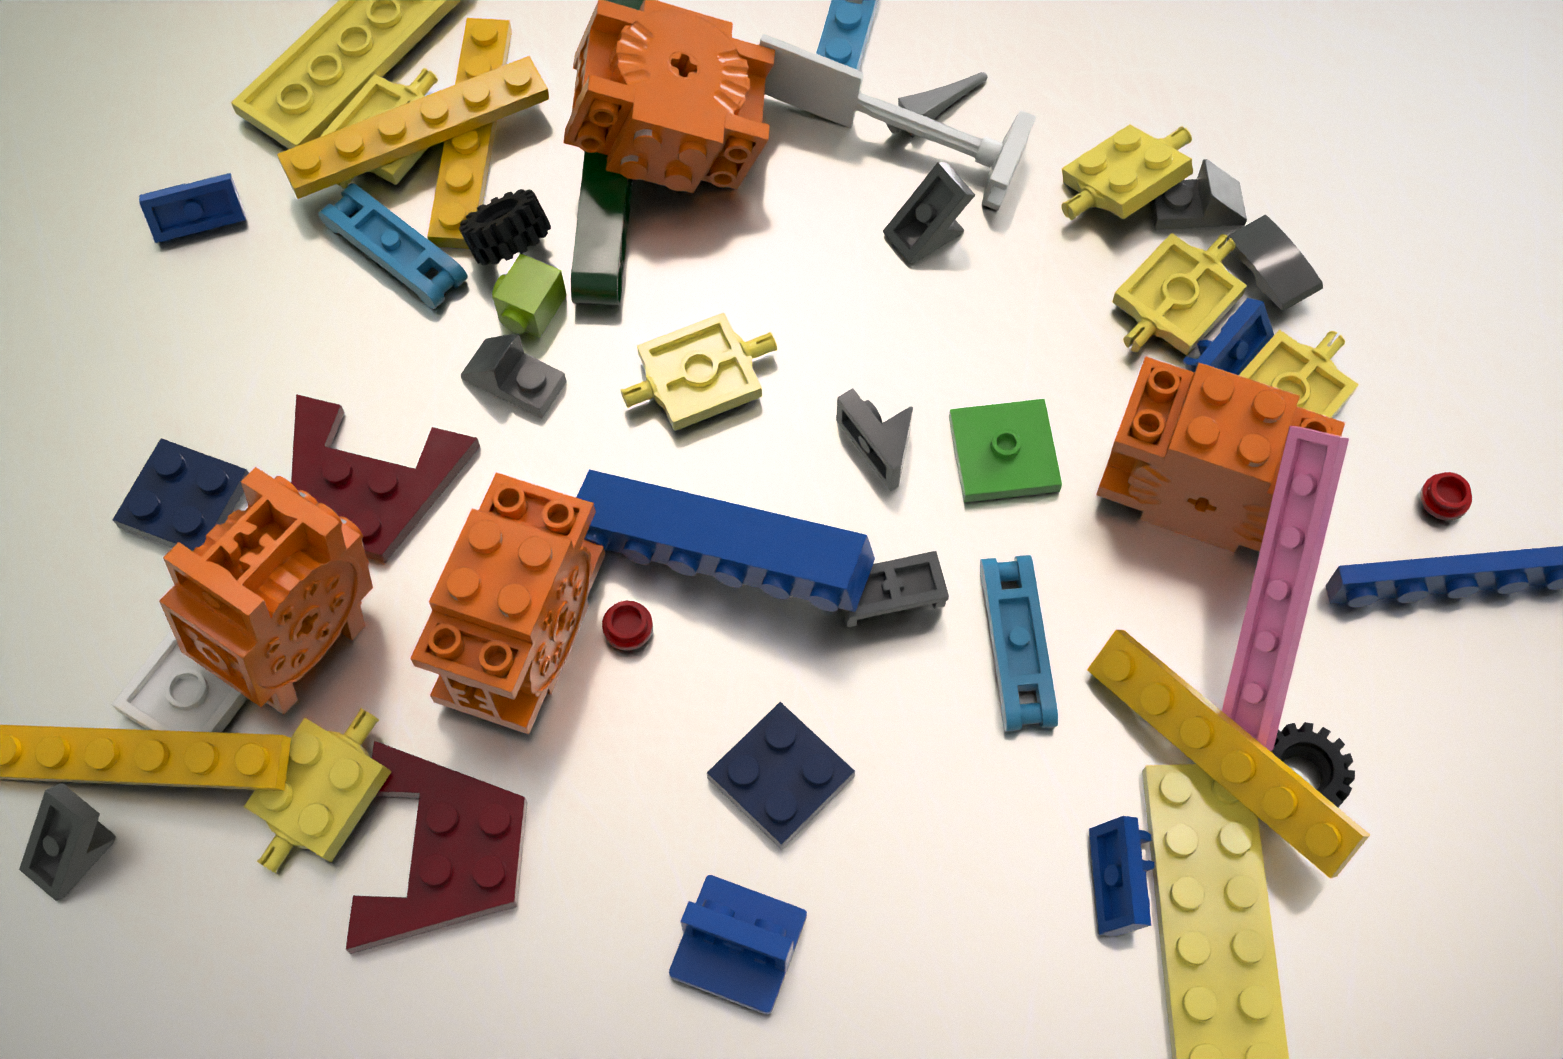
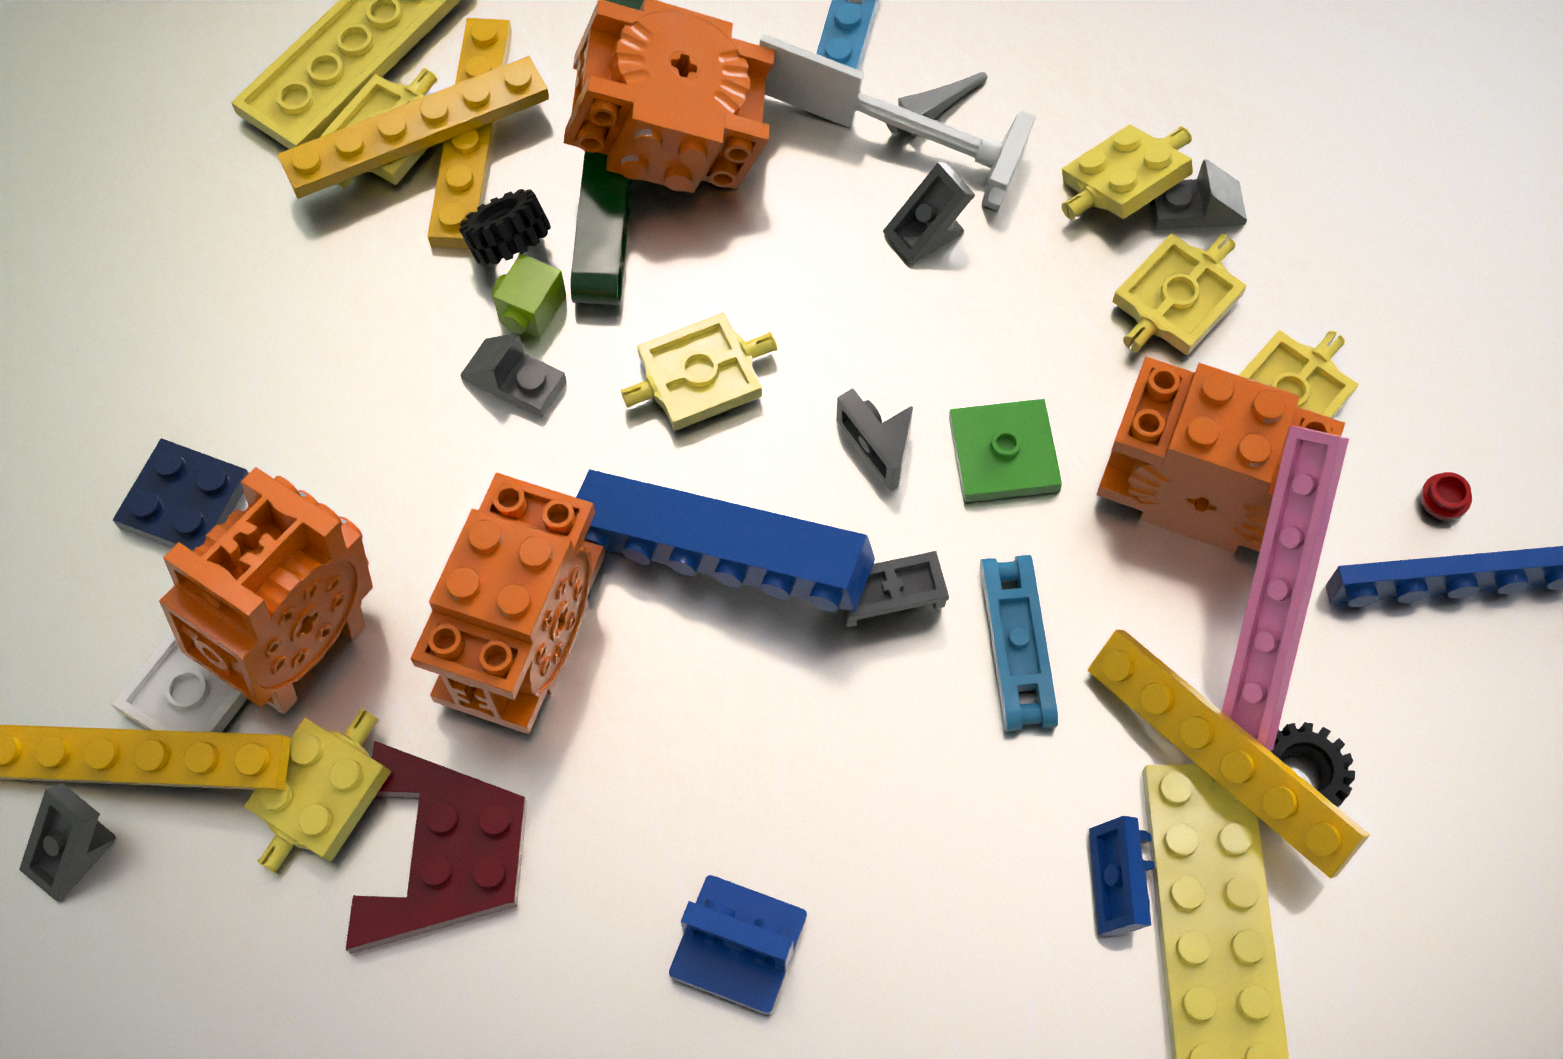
blue plate [139,173,246,243] -> none
dark red wing [291,394,480,563] -> none
dark azure plate [318,183,468,309] -> none
red plate [602,600,653,650] -> none
dark blue plate [707,701,855,850] -> none
blue plate [1183,298,1274,375] -> none
dark grey slope [1227,214,1323,311] -> none

